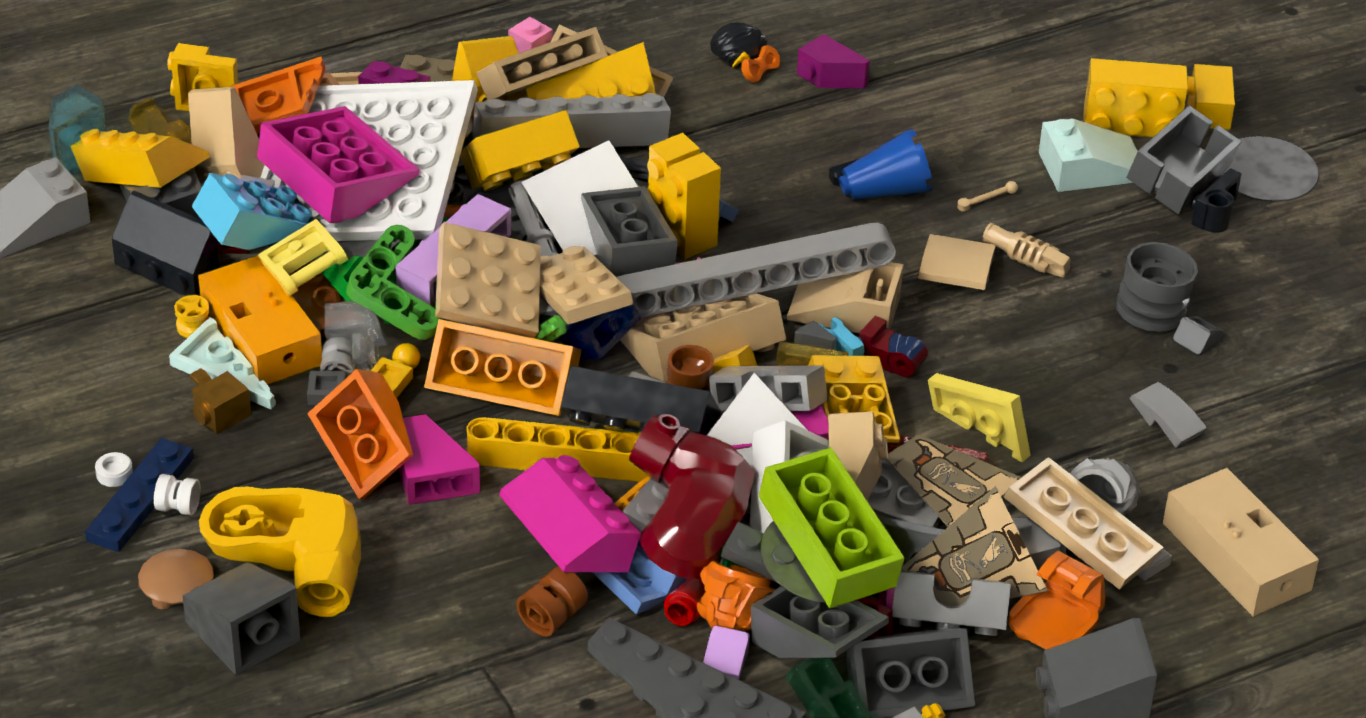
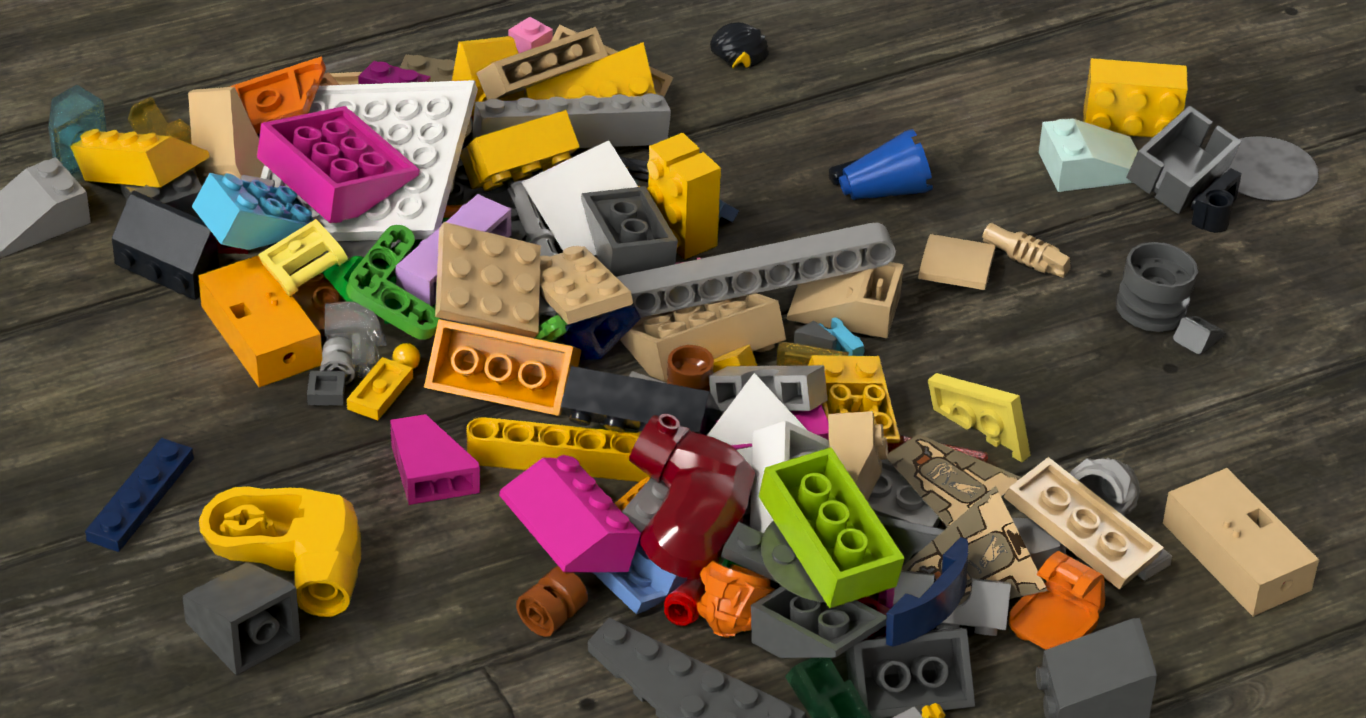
white tile [95,452,133,487] -> none
medium nougat dish [138,549,214,609] -> none
white wheel [154,474,201,516] -> none
yellow plate [167,43,239,111] -> none
light aqua wing [169,317,276,409] -> none
yellow wheel [174,295,209,338] -> none
pearl gold brick [190,368,251,434] -> none
orange slope [307,369,413,500] -> none
lavender slope [703,626,750,679] -> none
orange piece [741,45,780,83] -> none
magenta slope [797,34,870,88] -> none
dark red leg [859,316,928,377] -> none
tan hinge [957,181,1018,211] -> none
light grey slope [1130,382,1207,448] -> none
yellow brick [1186,64,1235,130] -> none
none -> dark blue slope [886,537,968,647]

